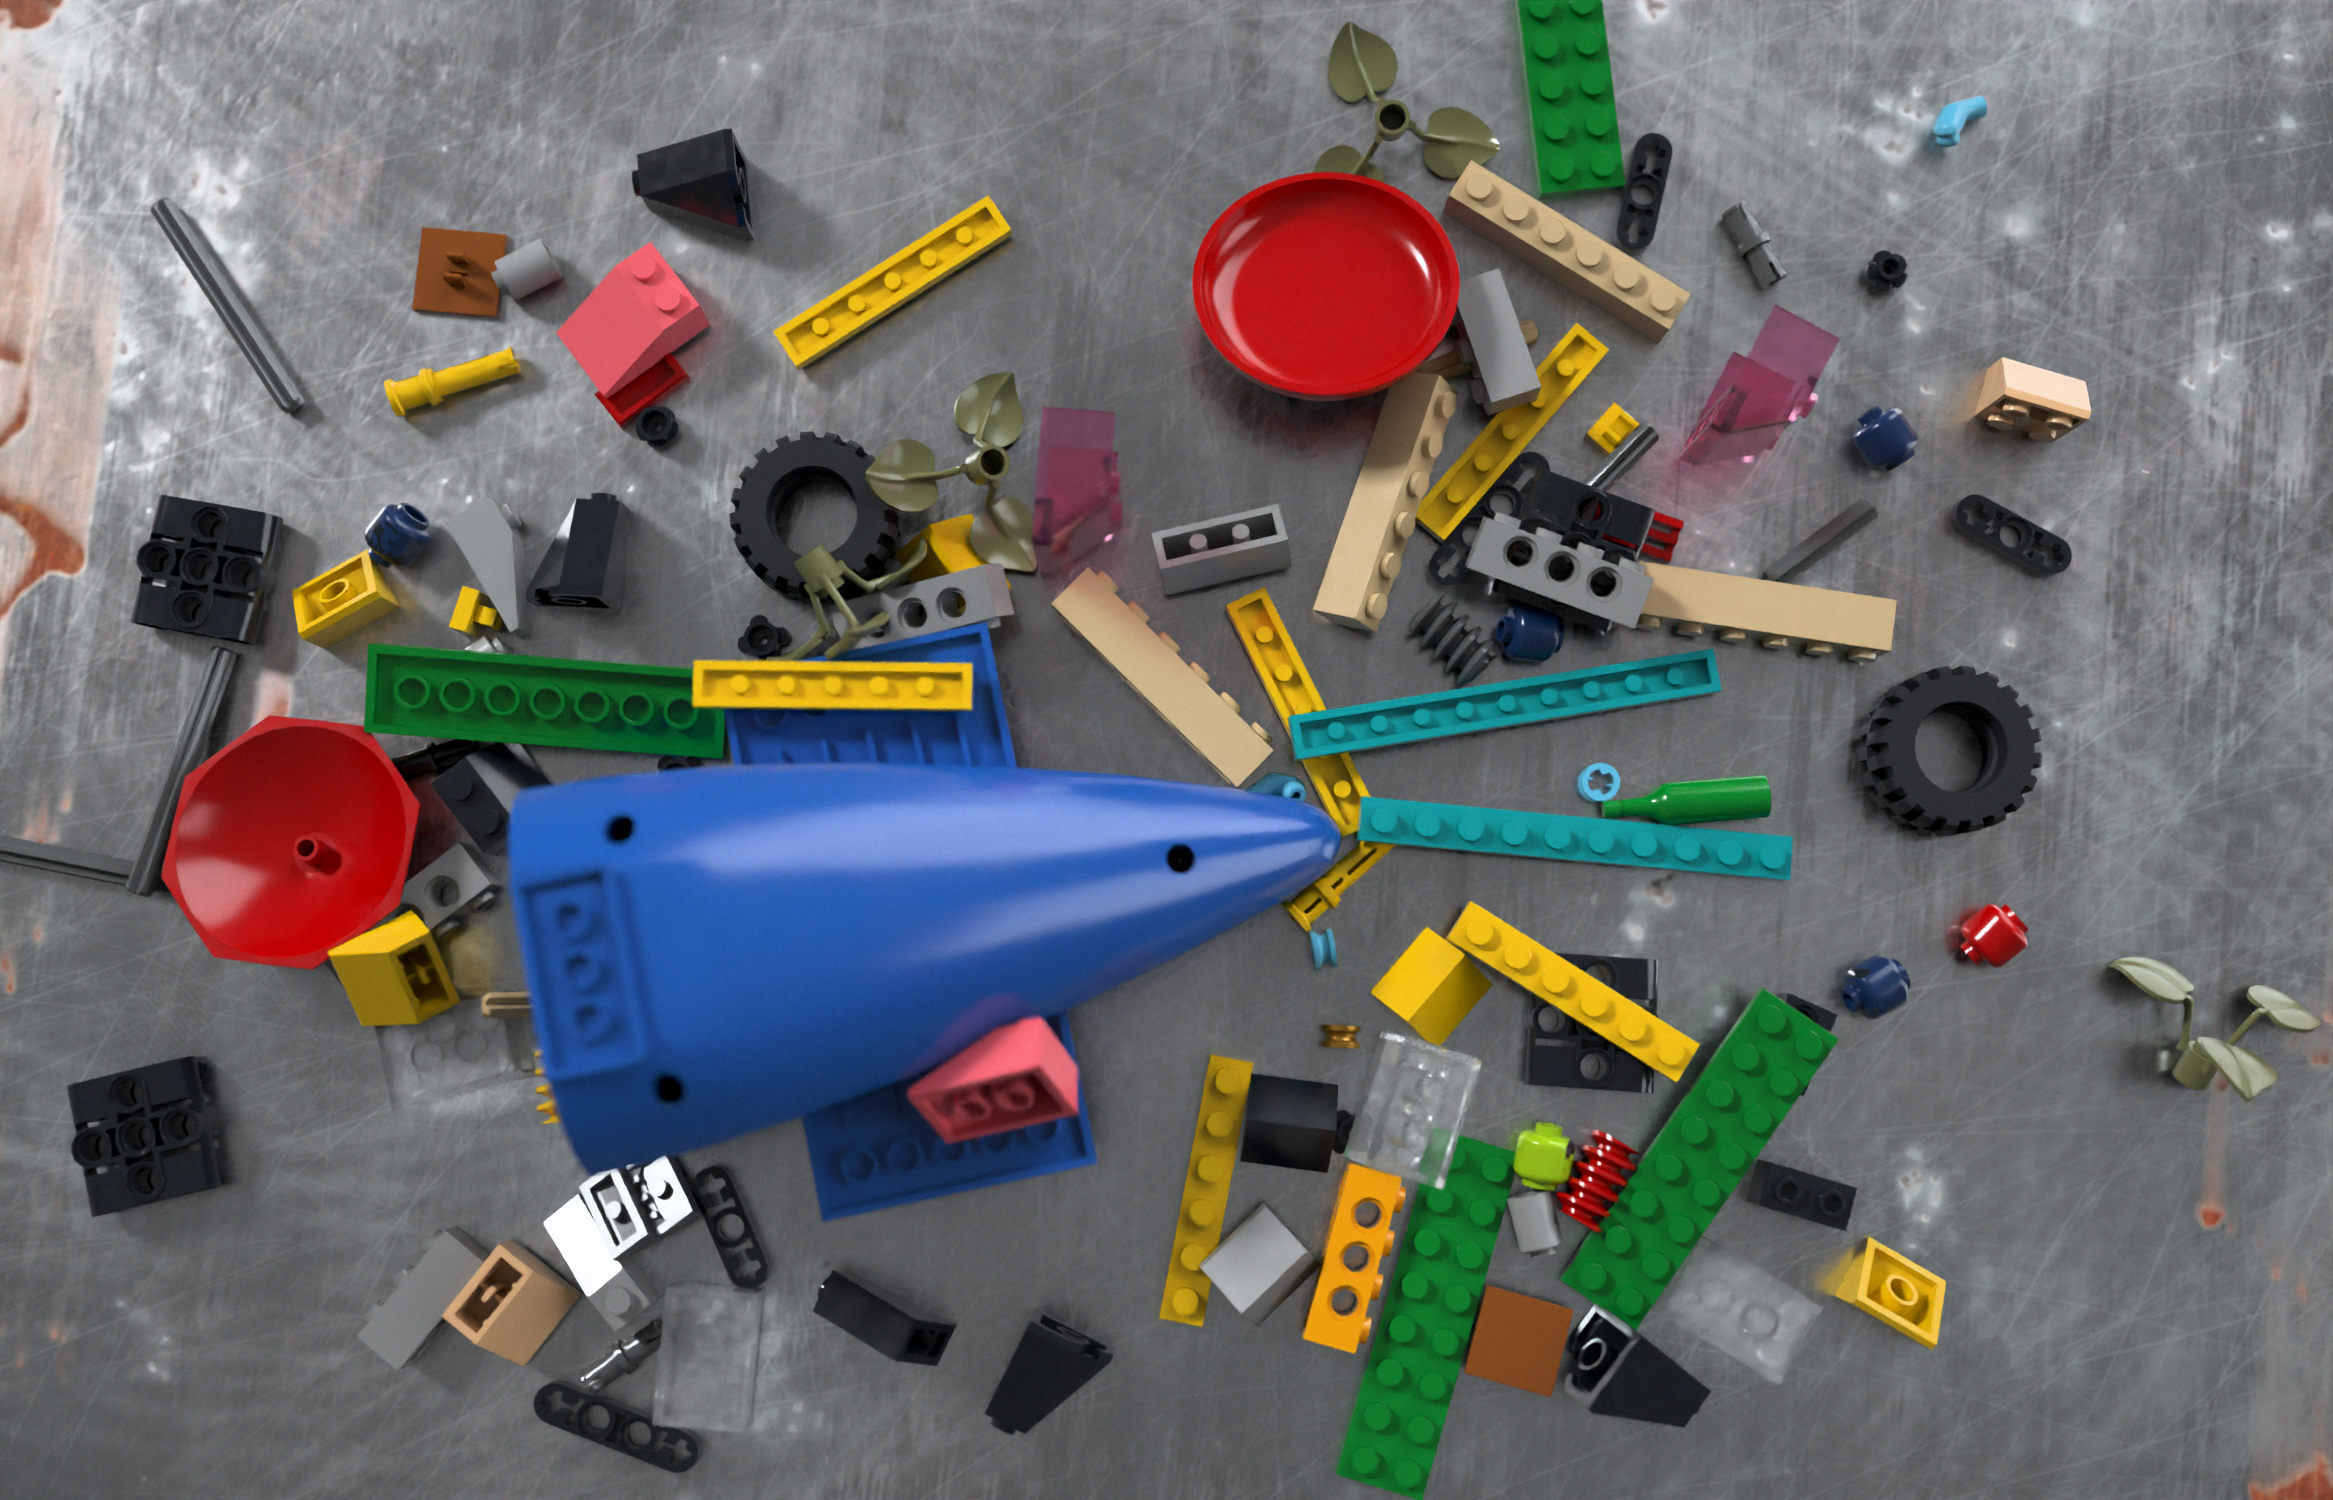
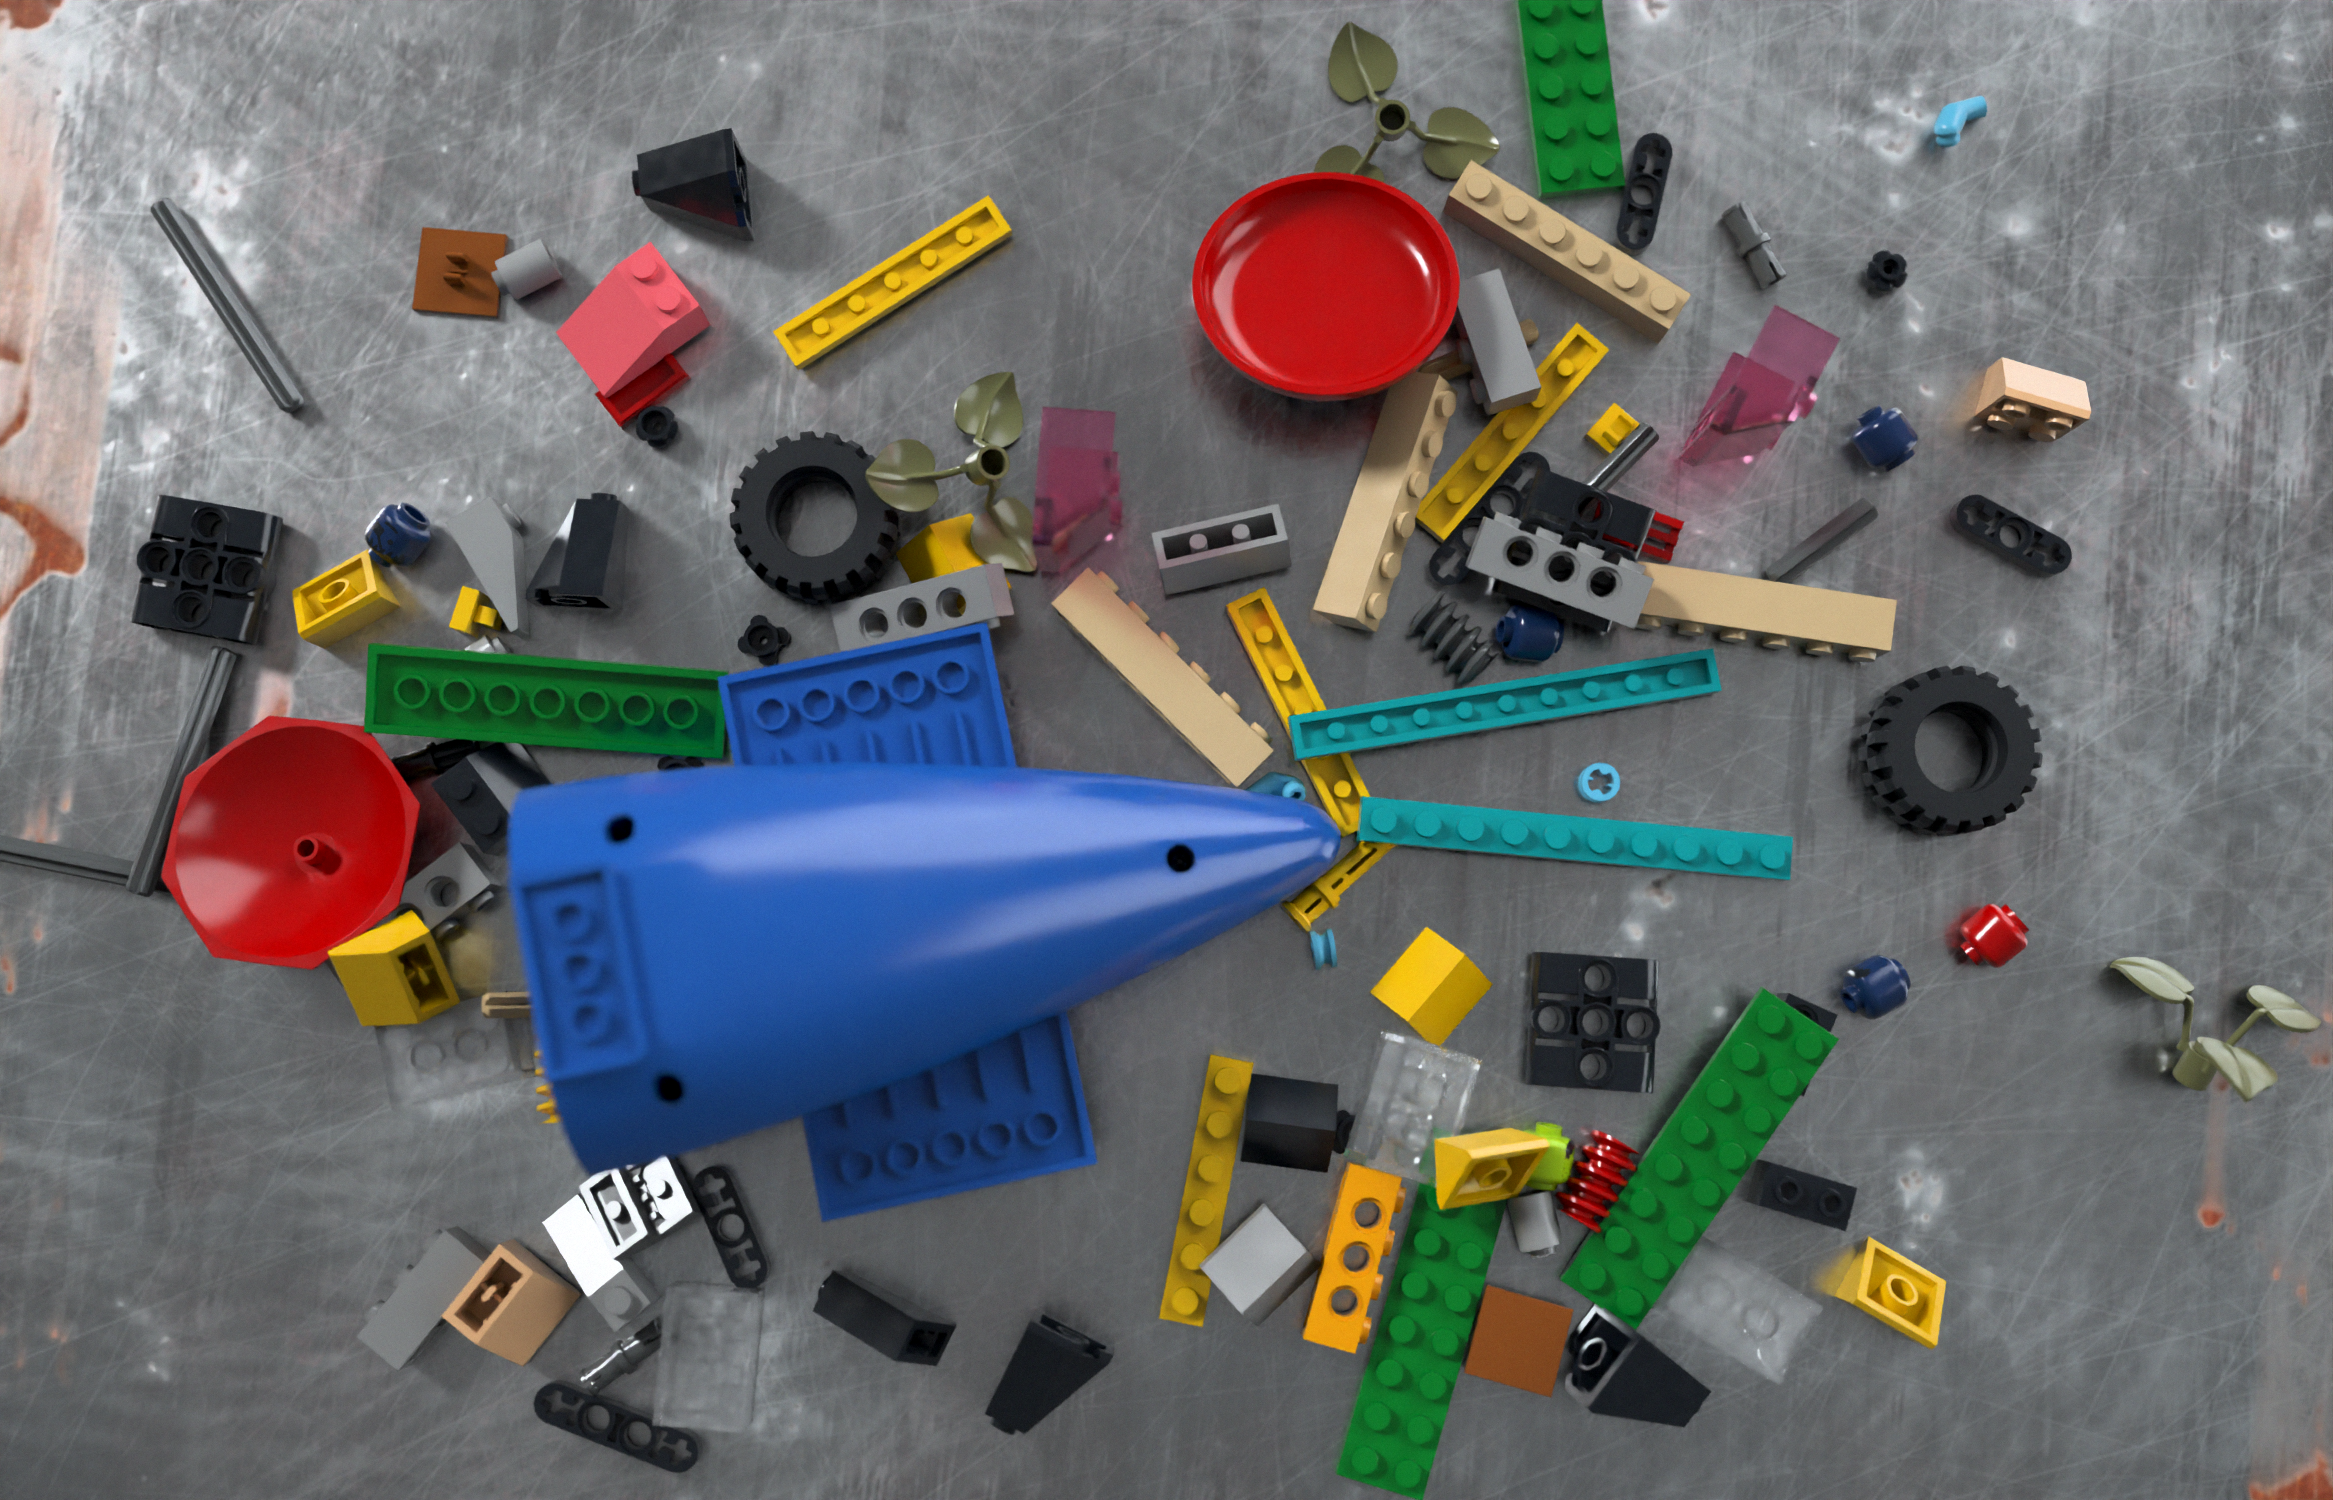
black connector [67,1056,222,1217] -> none
yellow pin [384,347,521,417] -> none
yellow plate [693,660,973,712] -> none
olive plant [766,536,927,662] -> none
coral slope [907,1017,1077,1144] -> none
pearl gold bush [1320,1025,1361,1048] -> none
yellow plate [1446,901,1700,1083] -> none
green piece [1601,774,1771,825] -> none
none -> yellow slope [1435,1128,1550,1210]

